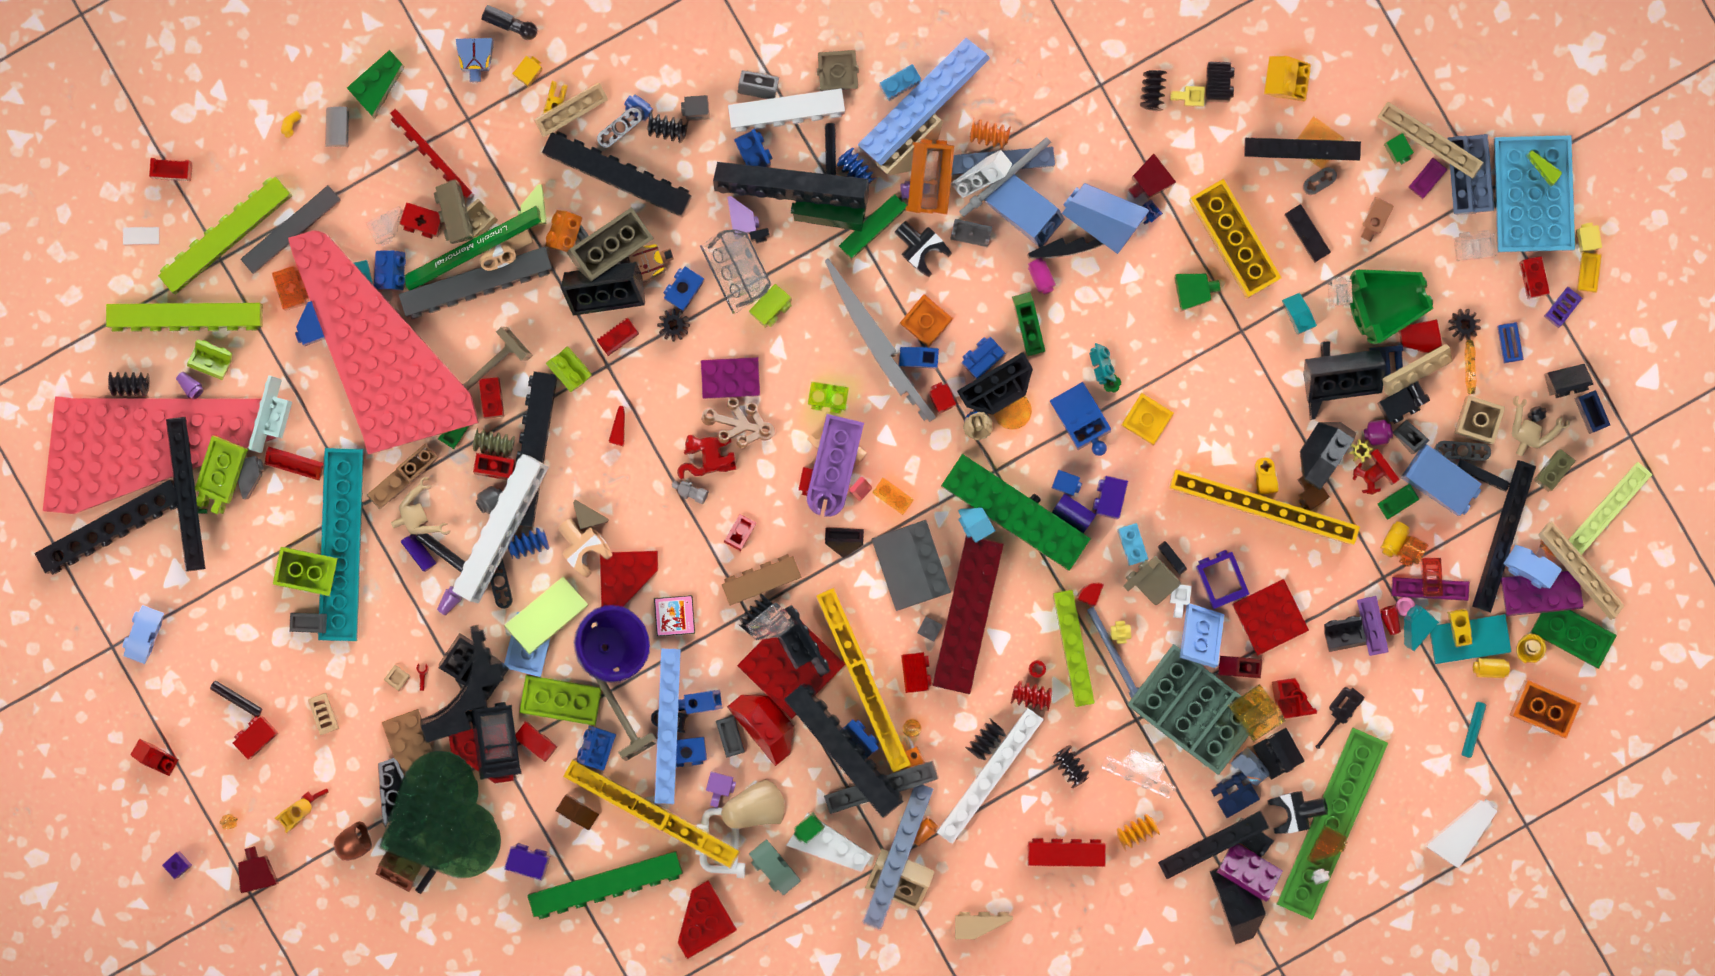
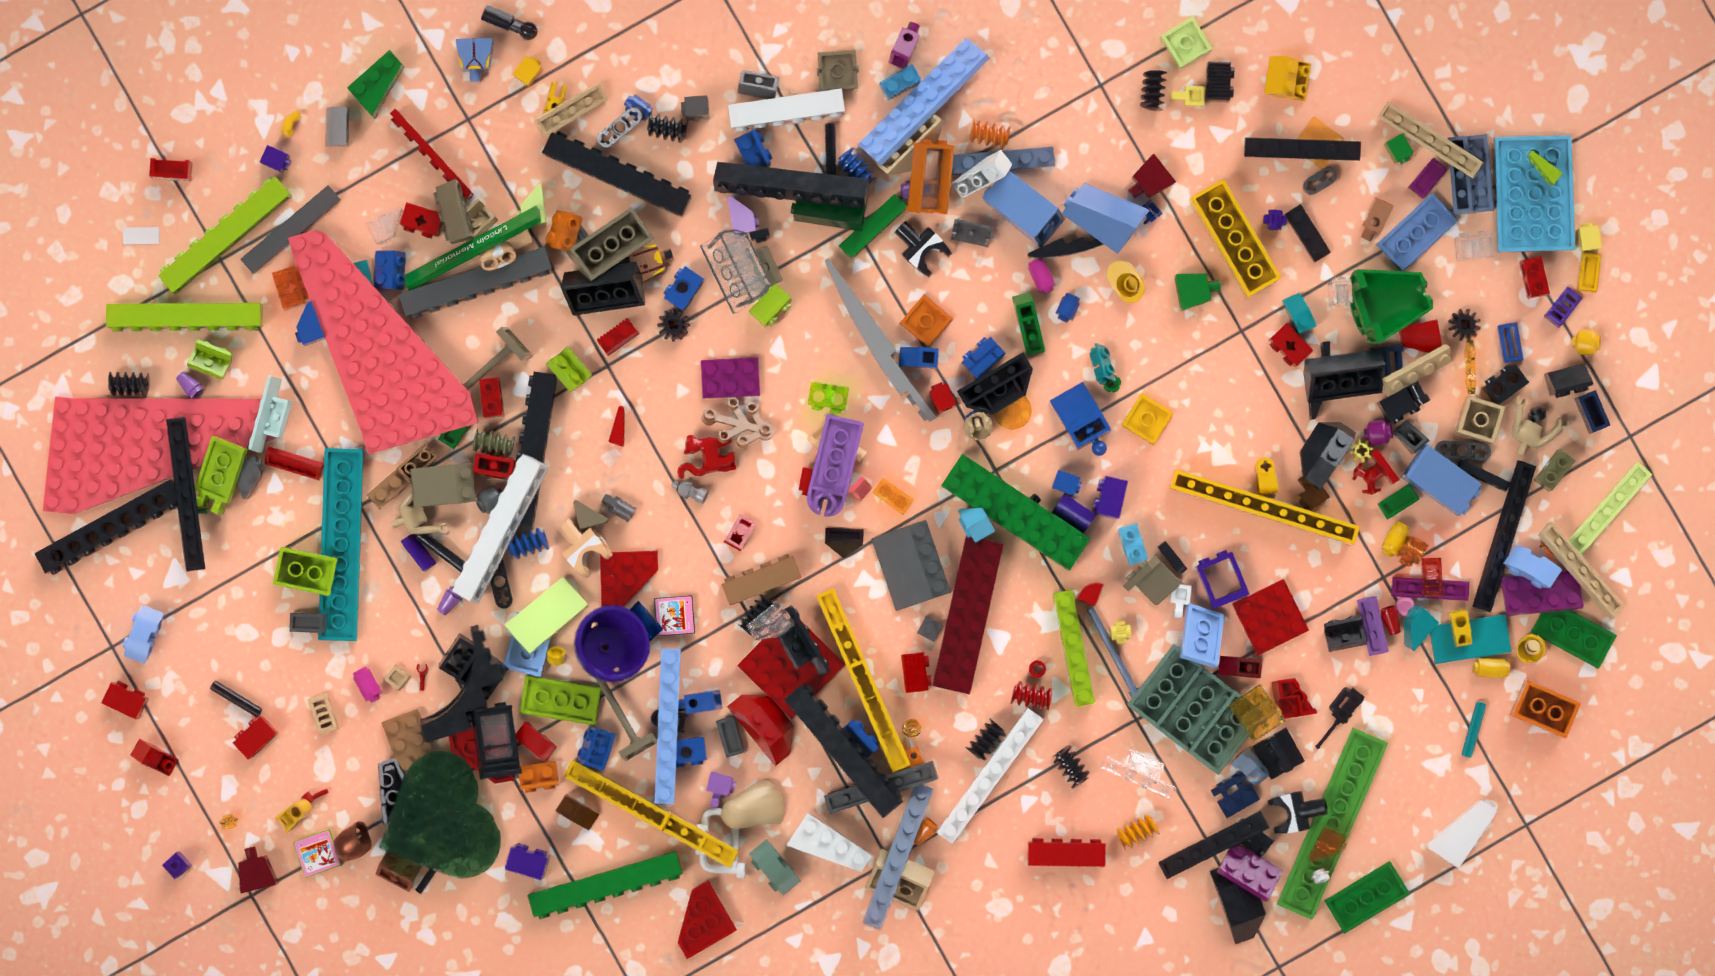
green brick [793,812,825,844] -> none
tan slope [955,911,1013,940] -> none
light grey bar [959,137,1052,217] -> none
none -> red brick [101,680,149,720]
none -> dark purple brick [259,145,291,174]
none -> tile [293,829,342,878]
none -> dark pink head [353,667,383,703]
none -> dark tan slope [410,463,476,507]
none -> orange bracket [519,761,559,793]
none -> yellow tile [547,646,566,666]
none -> dark grey hinge [601,494,637,523]
none -> clear blue tile [629,601,663,642]
none -> dark tan plate [749,245,783,289]
none -> torso [888,22,920,69]
none -> blue brick [1055,293,1080,323]
none -> yellow piece [1106,261,1145,303]
none -> yellowish green tile [1160,17,1213,69]
none -> dark purple gear [1263,210,1287,230]
none -> red brick [1269,323,1313,367]
none -> green tile [1324,861,1410,934]
none -> medium blue tile [1376,192,1459,271]
none -> black brick [1482,364,1530,405]
none -> yellow head [1572,330,1601,355]

